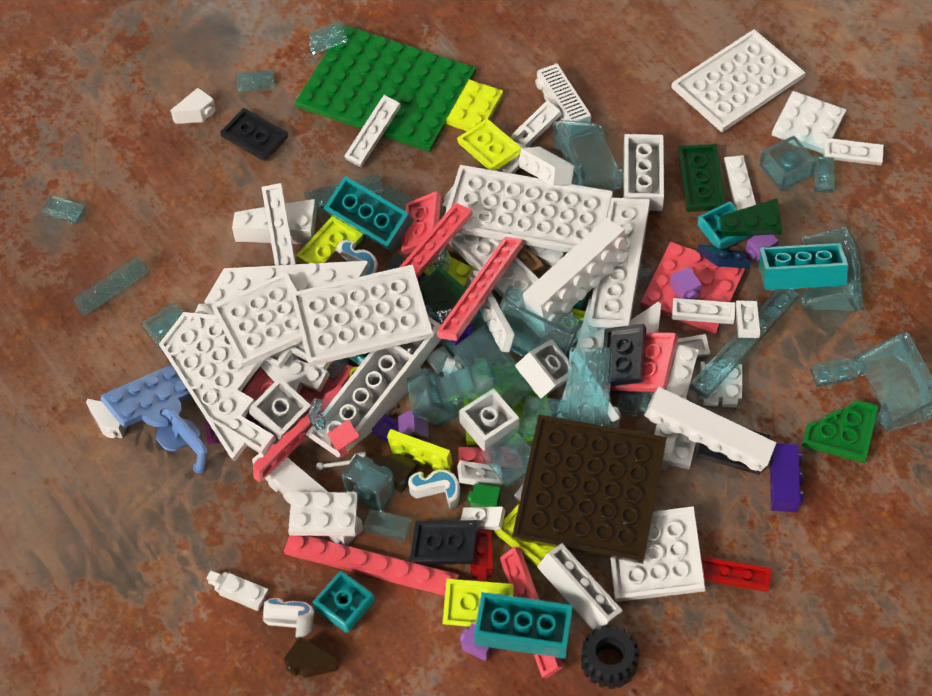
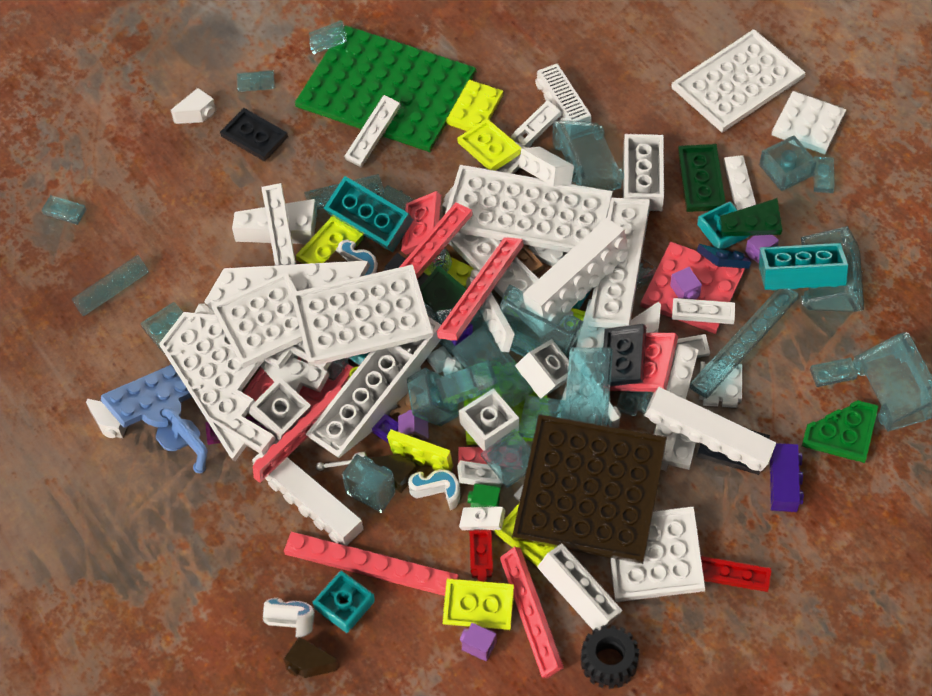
white hinge [206,571,269,611] -> none
white plate [288,492,358,536] -> none
clear light blue arm [308,399,327,431] -> none
coral panel [327,420,359,457] -> none
clear light blue plate [363,509,412,541] -> none
black plate [409,520,480,565] -> none
teal brick [474,592,573,659] -> none
white plate [735,301,760,338] -> none
white plate [823,138,883,165] -> none

